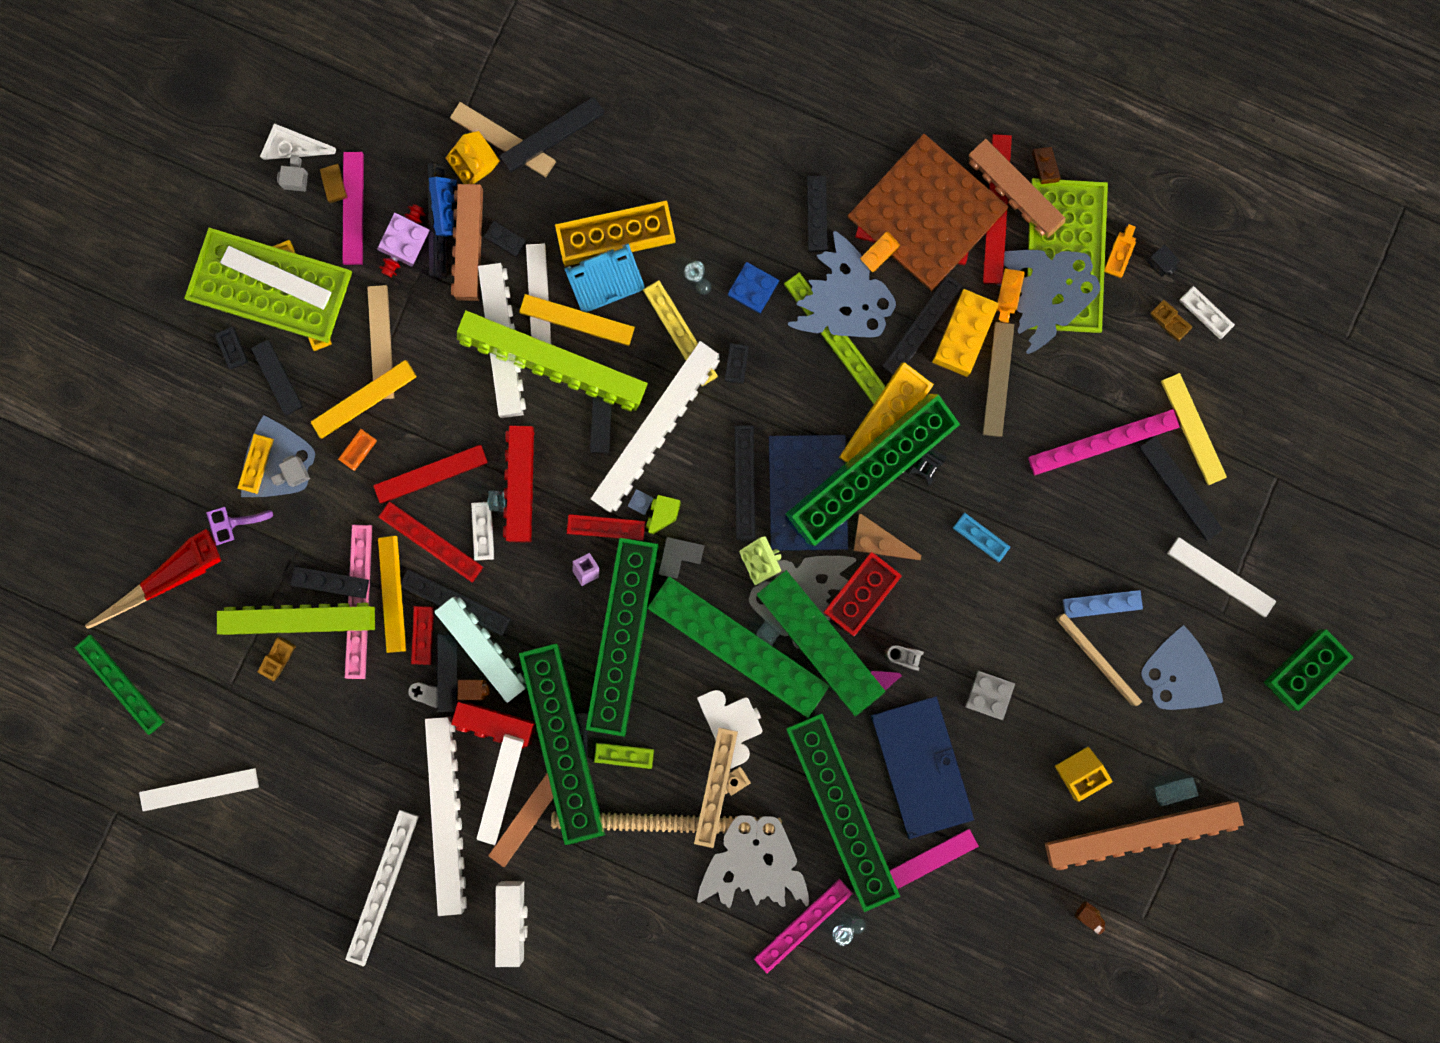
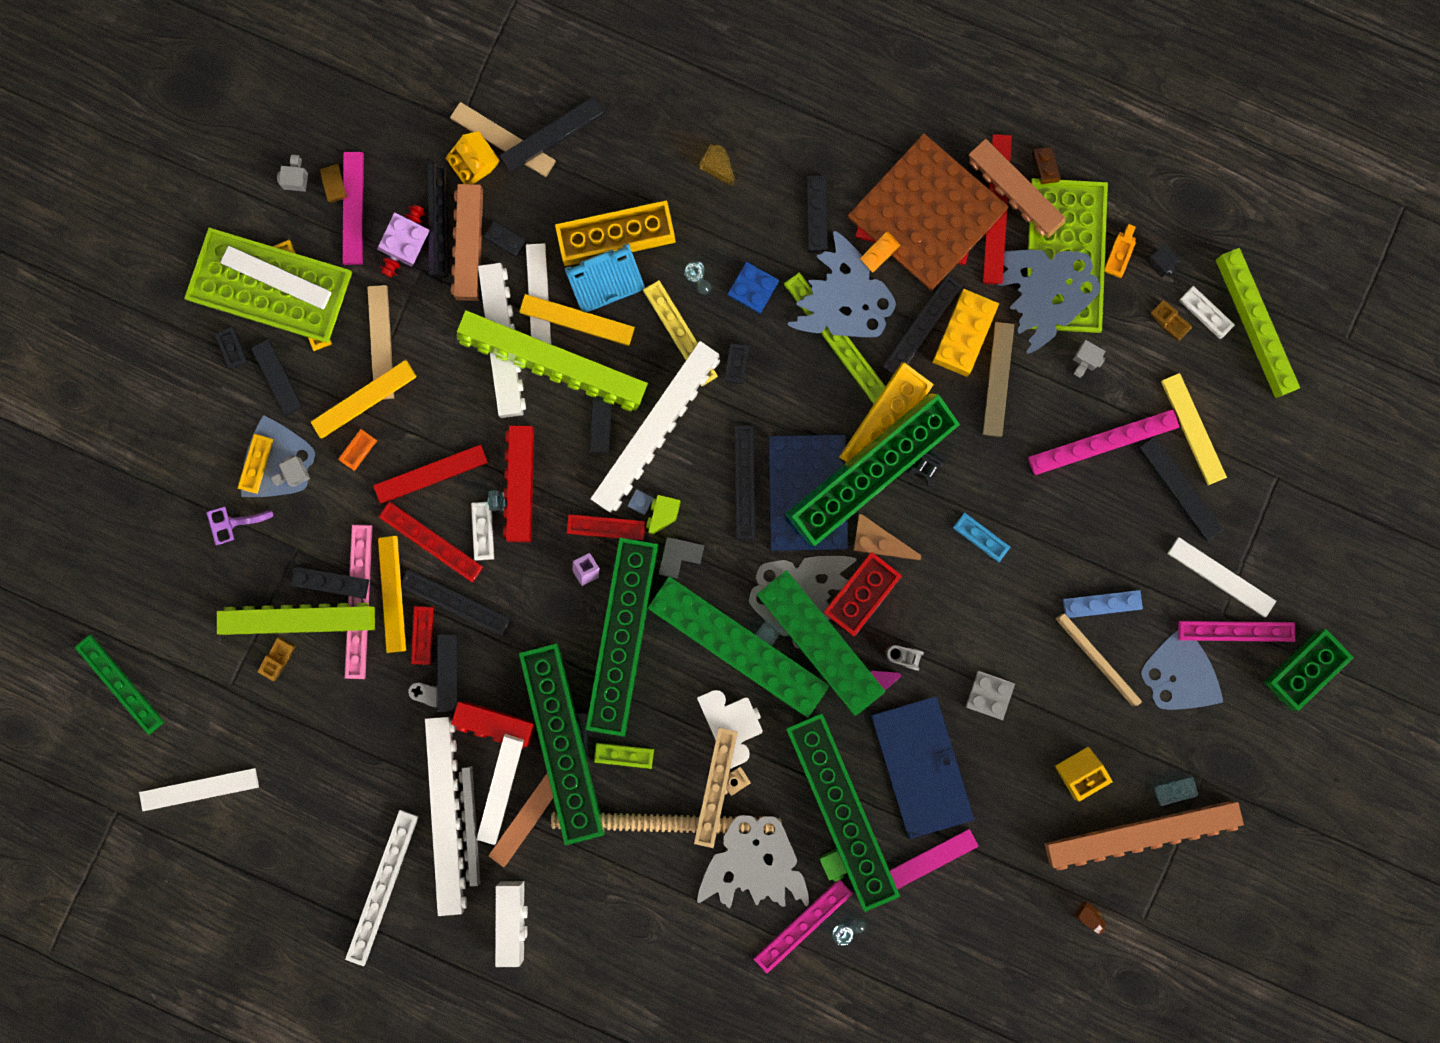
red plate [85,529,221,629] -> none
white wing [260,124,336,160] -> none
blue wing [429,177,457,236] -> none
light aqua brick [435,596,527,703] -> none
reddish brown brick [458,680,490,700] -> none
yellowish green plate [739,536,781,585] -> none
light orange hinge [997,269,1024,323] -> none
none -> light grey plate [459,766,480,886]
none -> clear yellow slope [700,144,735,186]
none -> bright green brick [819,849,847,882]
none -> light grey brick [1073,340,1106,378]
none -> dark pink tile [1178,621,1295,642]
none -> lime brick [1216,248,1300,398]

